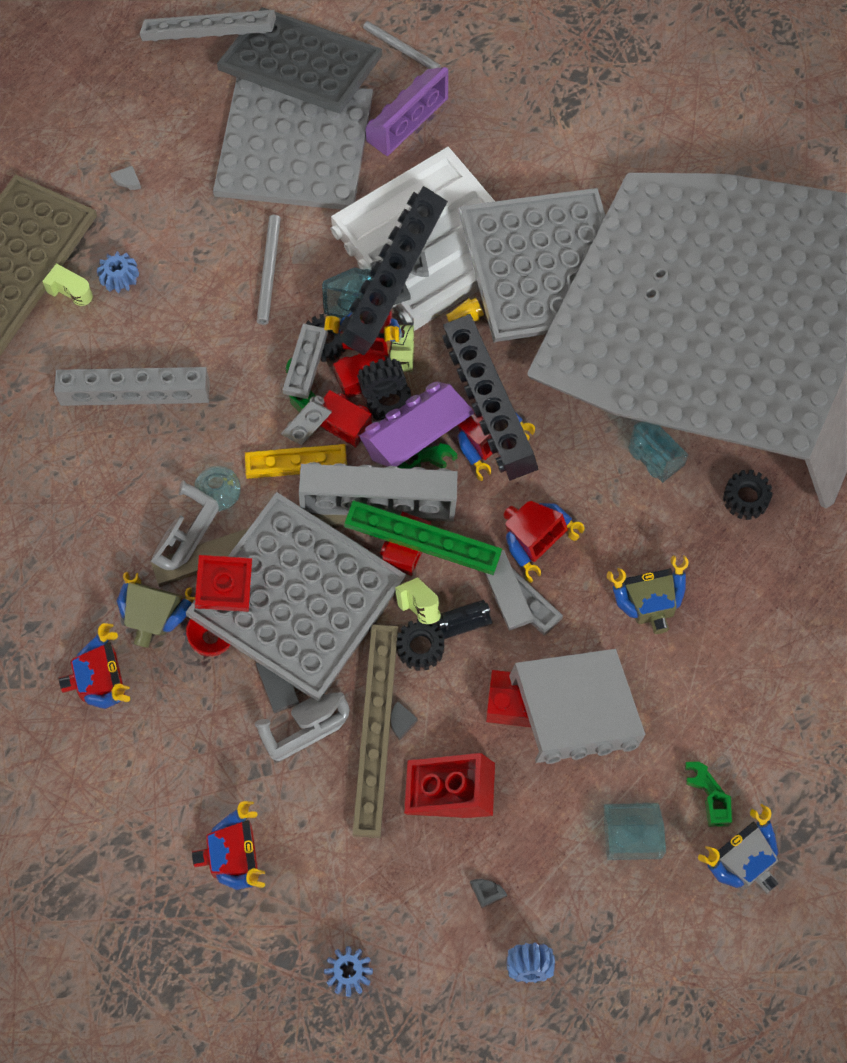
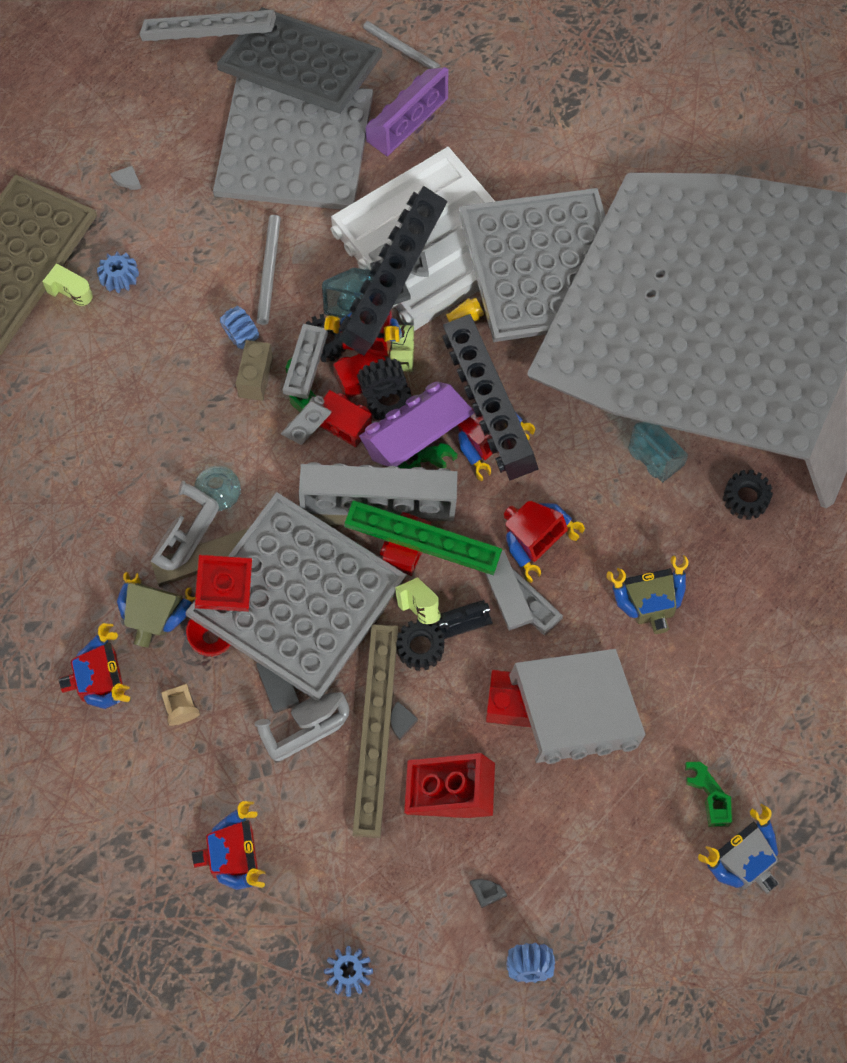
light grey brick [54,367,210,406] -> none
yellow tile [245,444,347,479] -> none
clear light blue slope [603,803,666,860] -> none
none -> tan tile [161,684,200,726]
none -> medium blue gear [220,306,259,349]
none -> dark tan brick [236,340,273,401]

